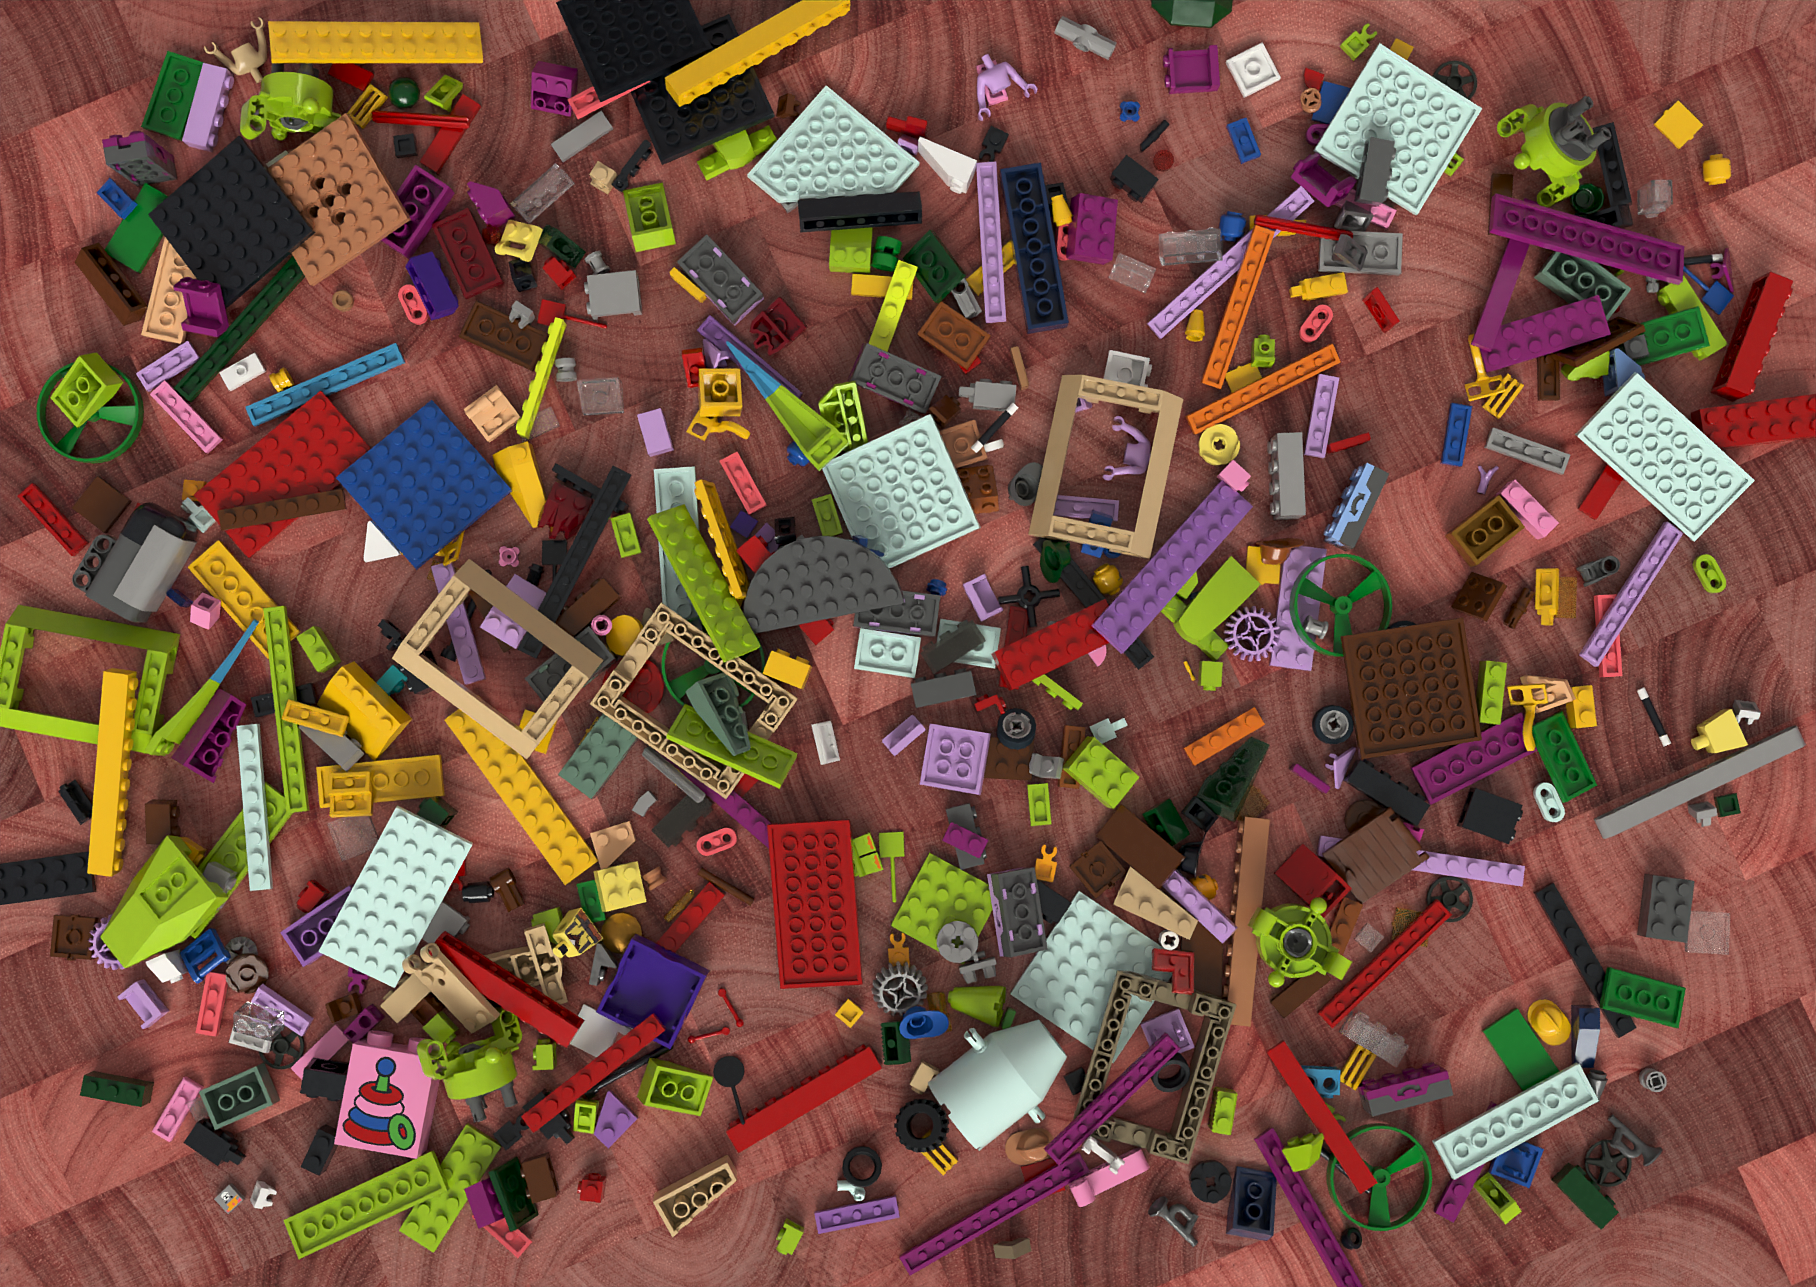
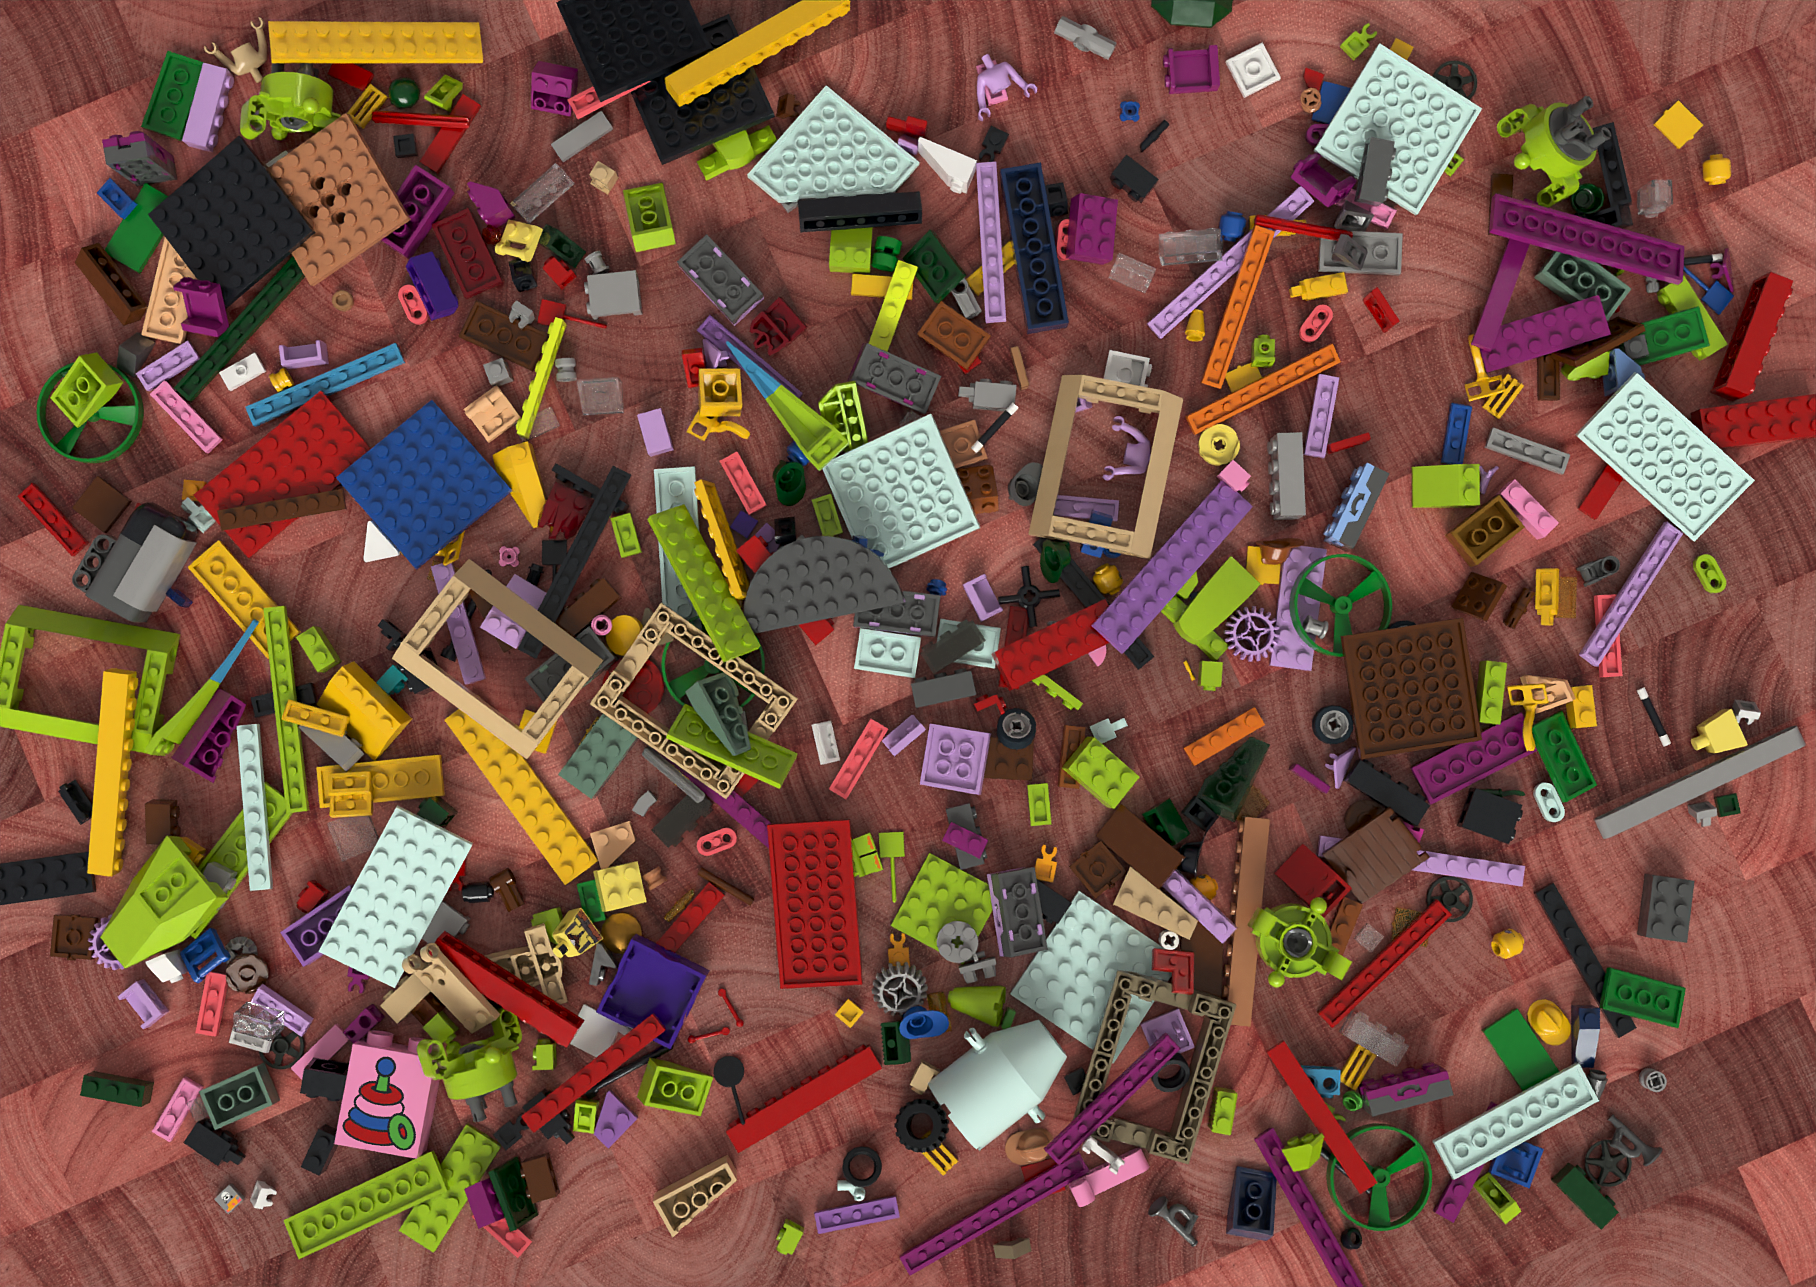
bright pink brick [190,593,221,630] -> none
reddish brown bracket [325,992,363,1023] -> none
red brick [577,1173,607,1203] -> none
black hinge [612,140,653,193] -> none
yellow tile [669,267,707,303] -> none
yellow brick [762,649,812,689] -> none
reddish brown slope [929,395,961,429] -> none
white tile [984,439,1004,452] -> none
light grey bracket [1029,753,1064,779] -> none
yellow cone [1051,194,1073,227] -> none
clear red tile [1153,150,1174,172] -> none
black plate [1189,1160,1232,1204] -> none
blue plate [1226,118,1261,164] -> none
reddish brown tile [1270,971,1331,1018] -> none
clear tile [1685,911,1730,955] -> none
none -> flat silver slope [116,332,156,377]
none -> lavender panel [279,340,329,369]
none -> light grey brick [483,358,514,387]
none -> dark green piece [772,460,806,506]
none -> coral plate [829,719,888,800]
none -> bright green plate [1343,1091,1363,1111]
none -> lime slope [1412,464,1480,508]
none -> dark green piece [1480,788,1525,797]
none -> yellow head [1491,929,1524,959]

